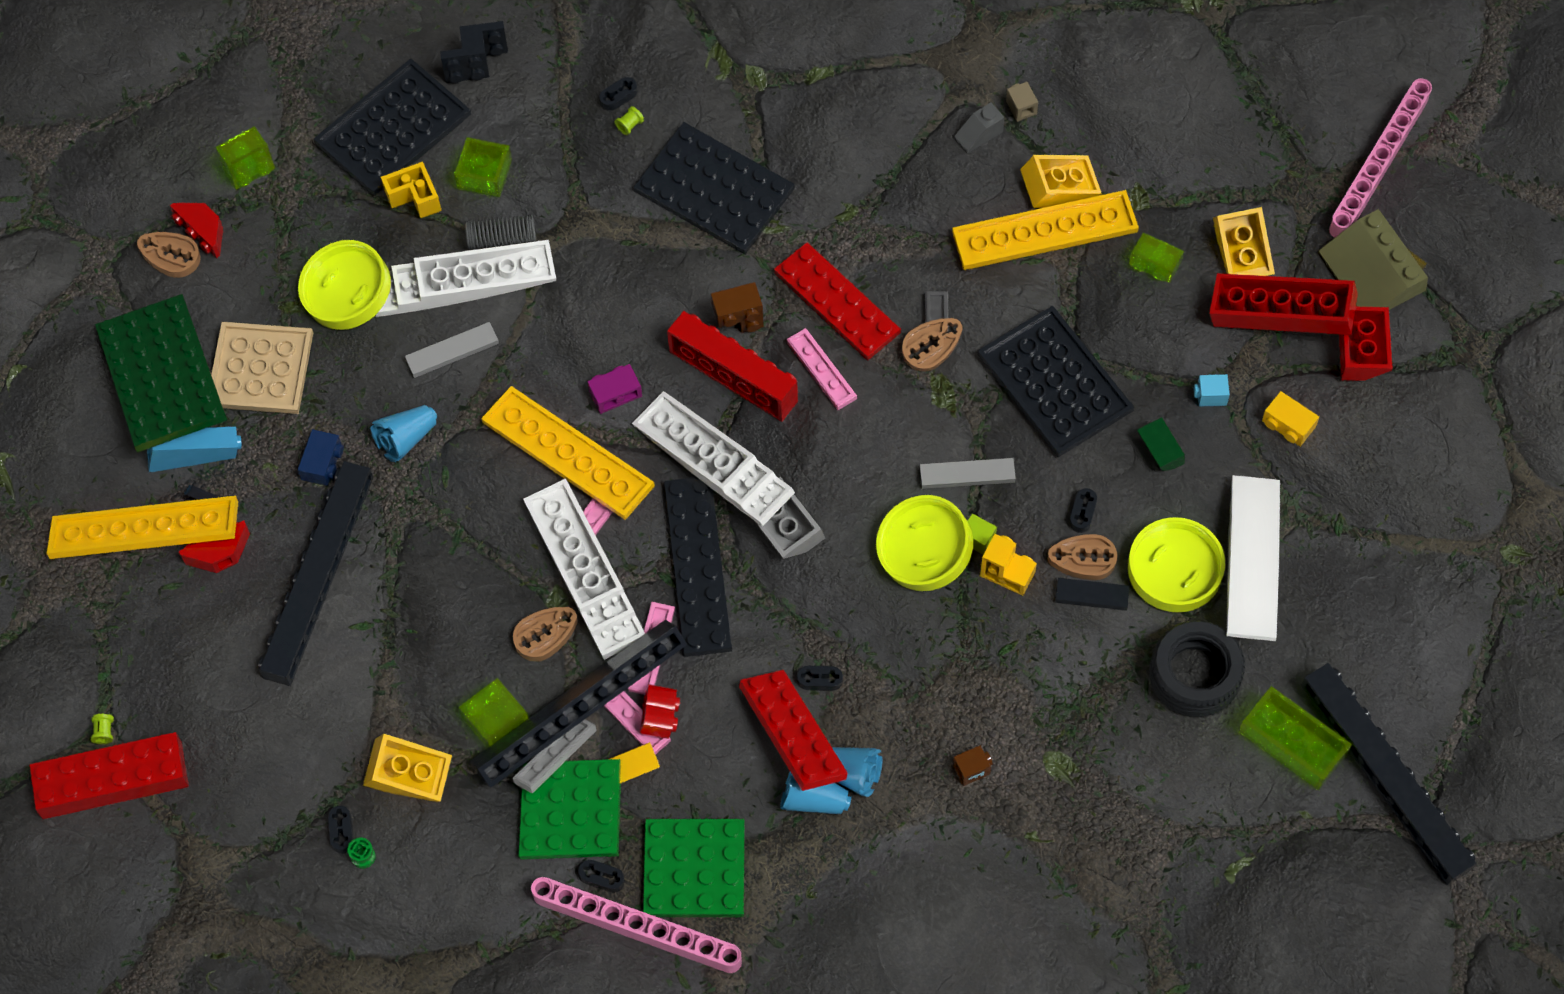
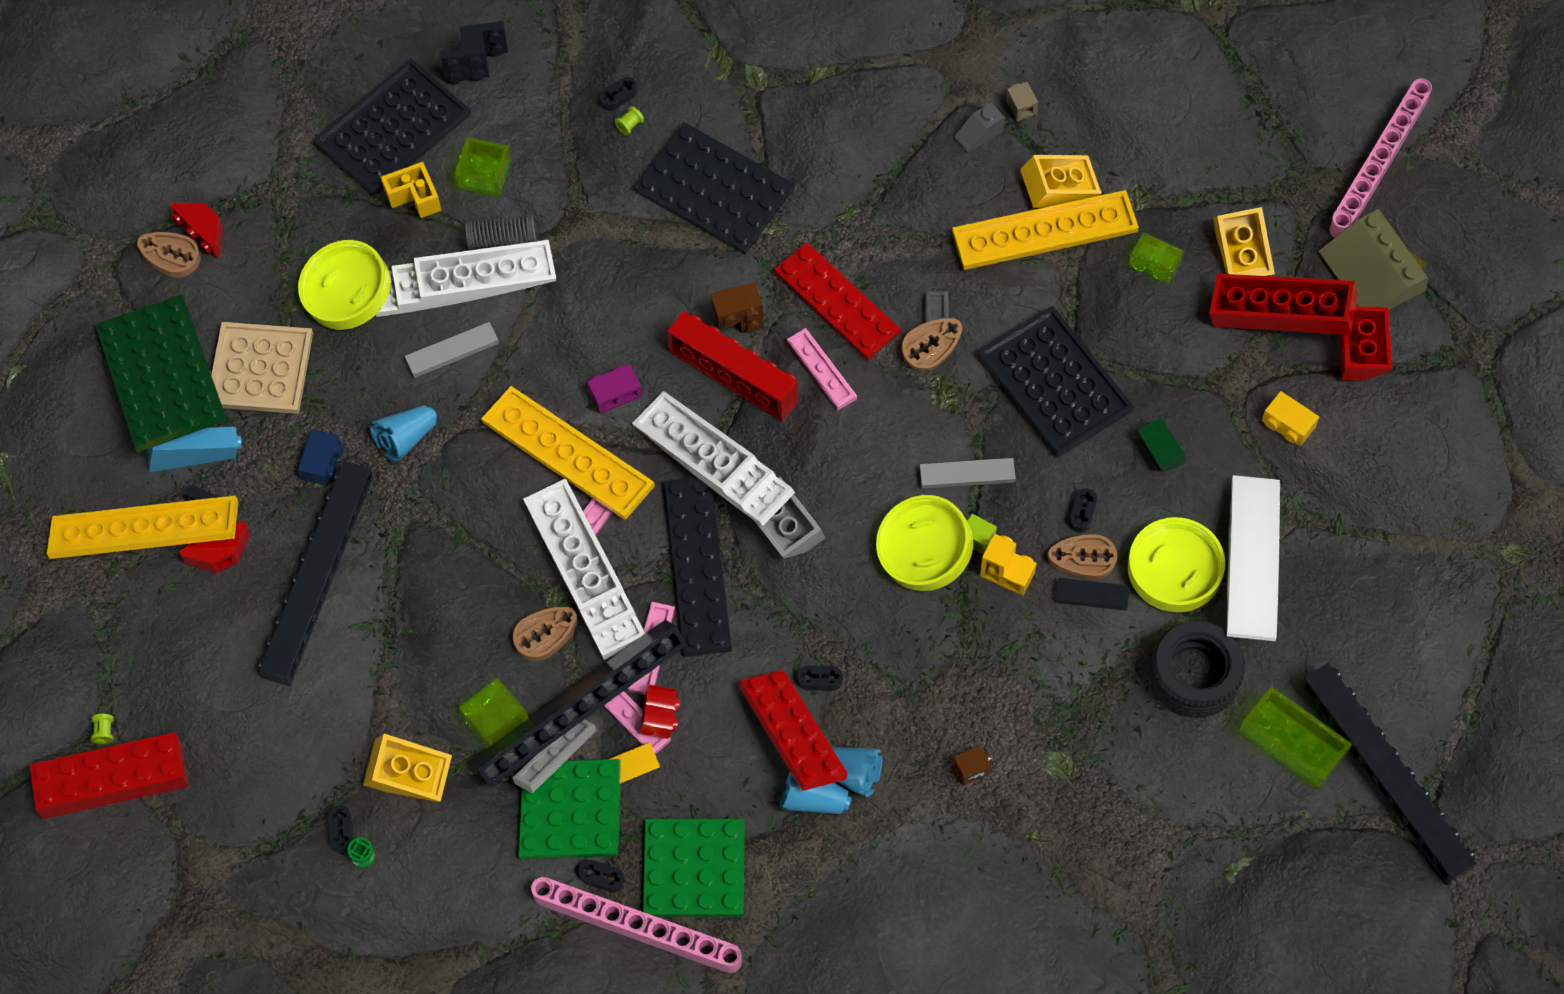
clear neon green brick [215,126,275,190] -> none
medium azure brick [1194,374,1230,406] -> none

